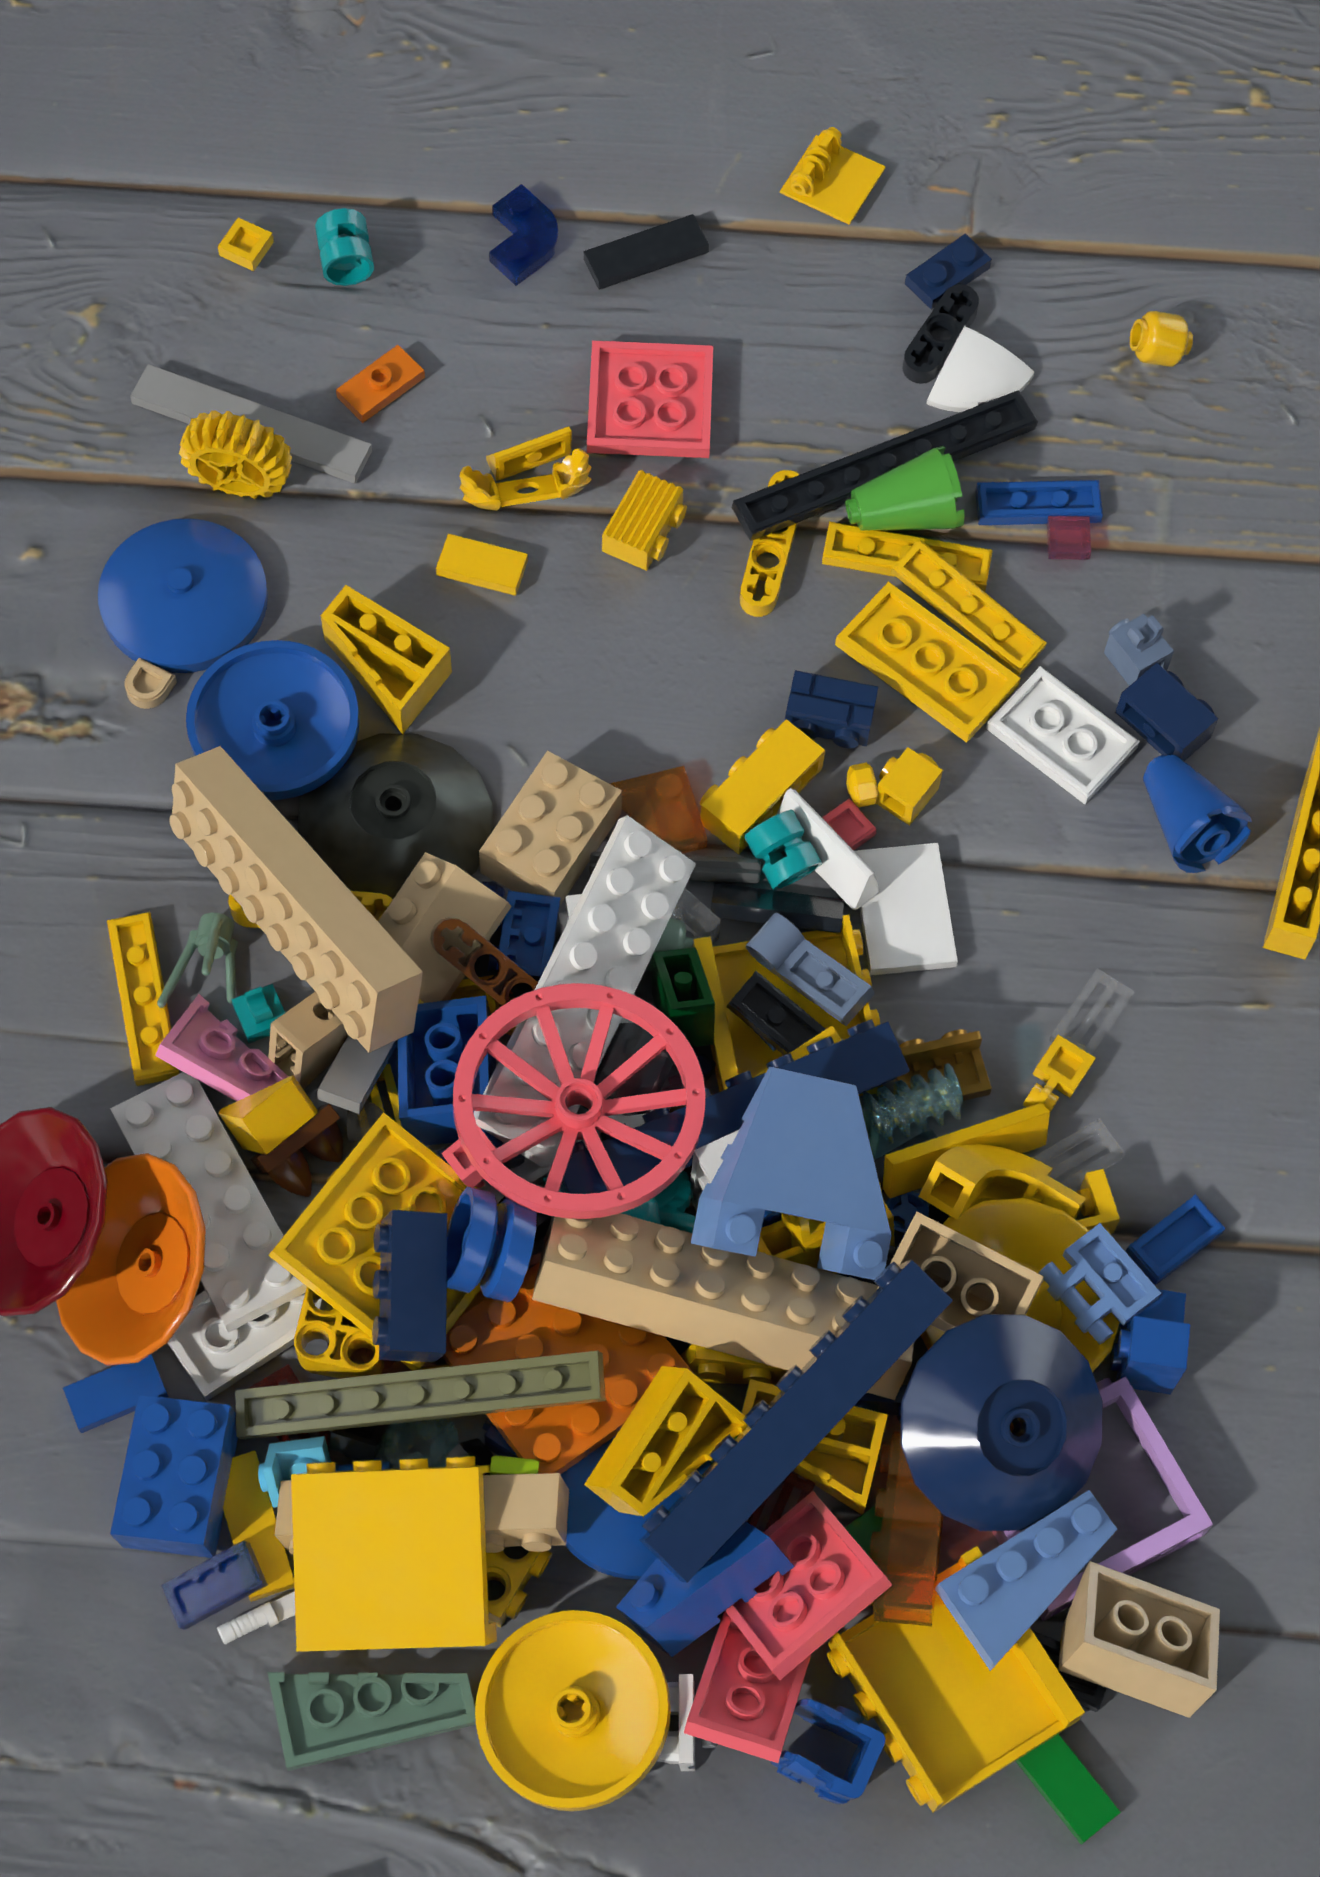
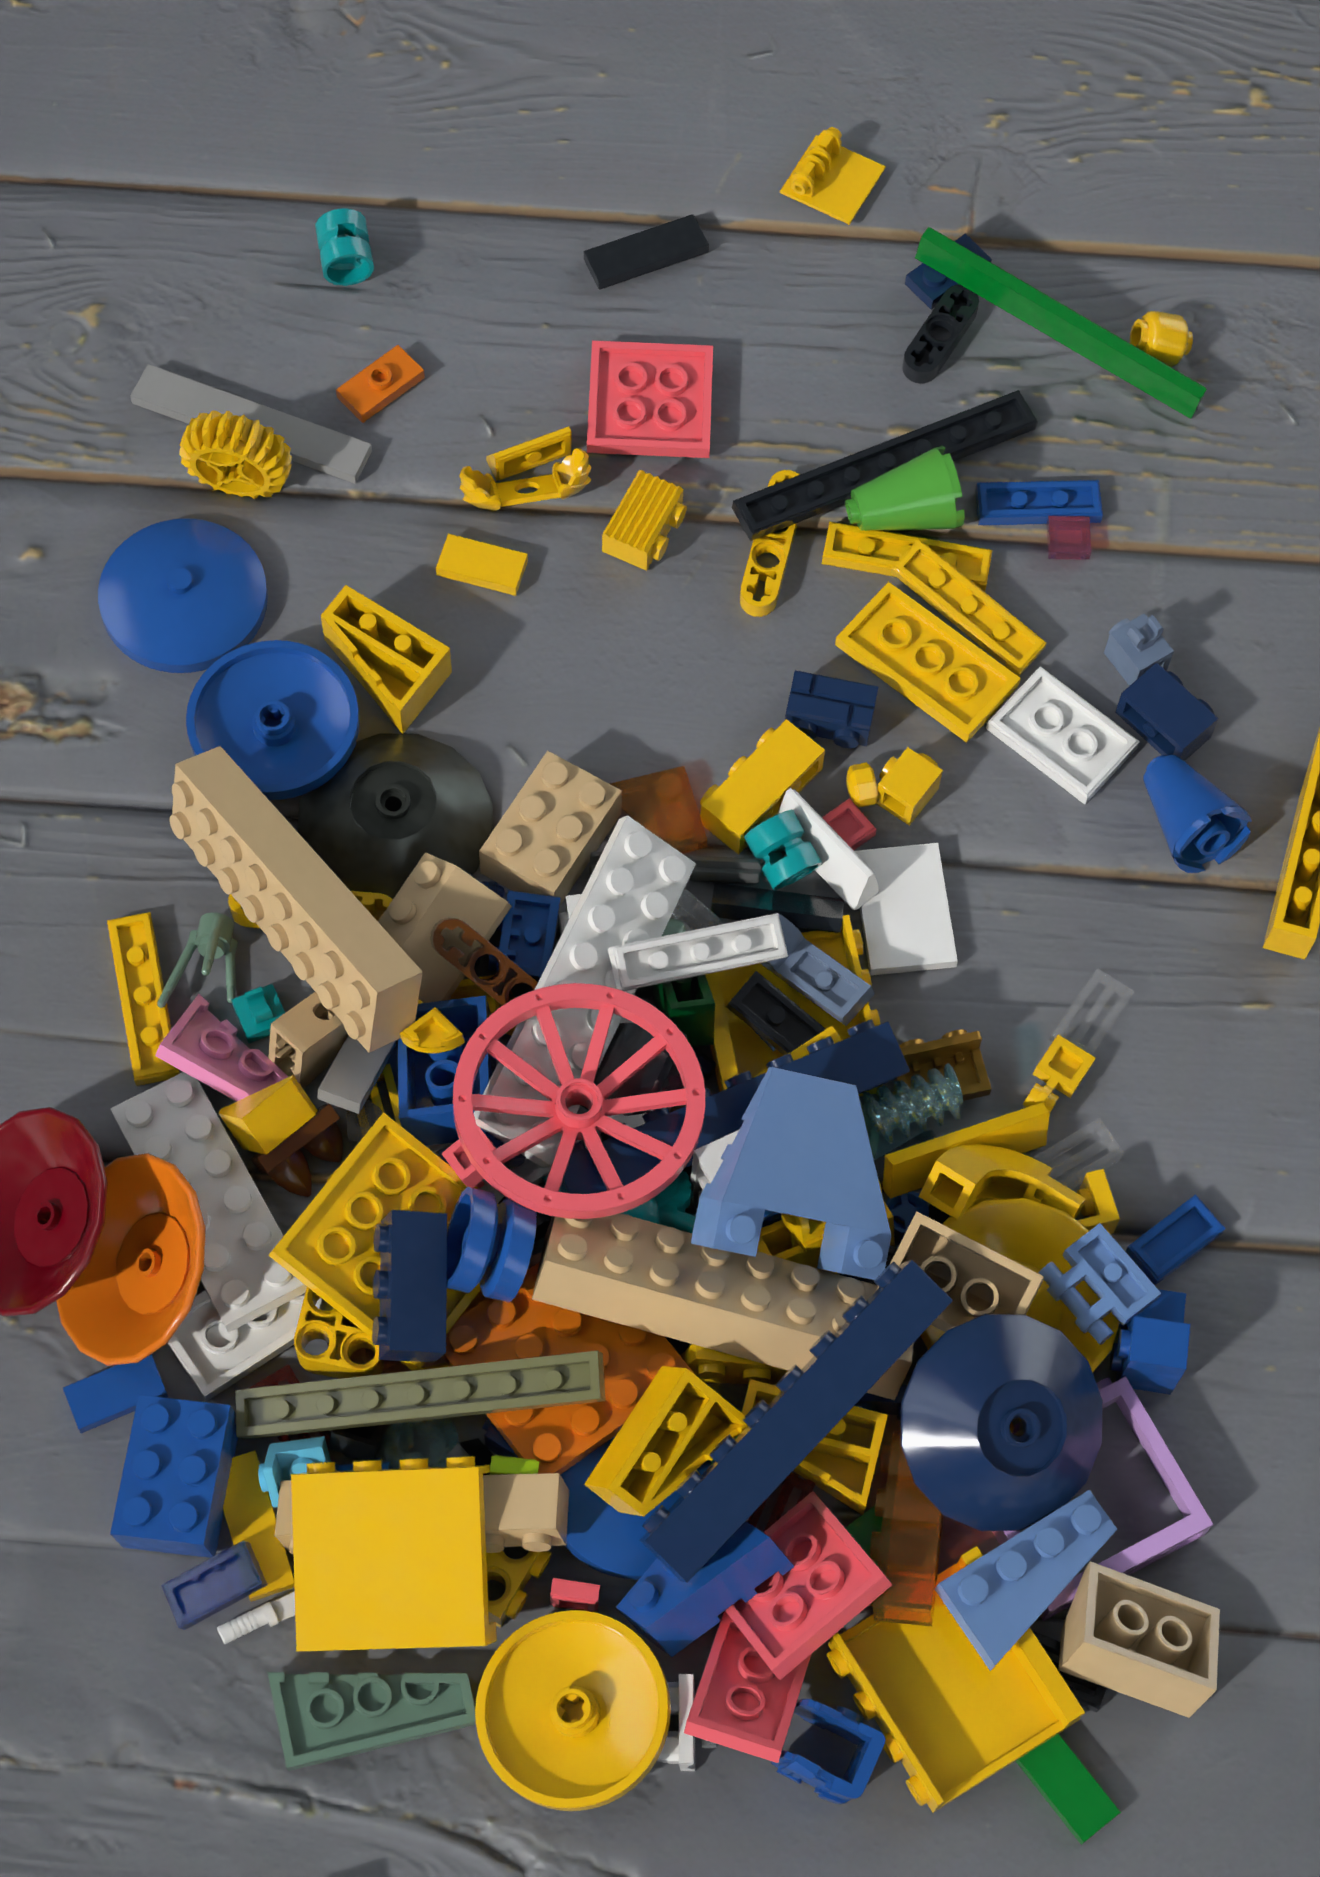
tan tile [125,658,177,709] -> none
yellow plate [218,217,274,271] -> none
clear blue plate [489,184,558,286] -> none
white brick [927,326,1035,412] -> none
none -> yellow tile [400,1007,465,1053]
none -> coral tile [550,1578,600,1612]
none -> white tile [608,913,788,991]
none -> green tile [915,227,1207,419]

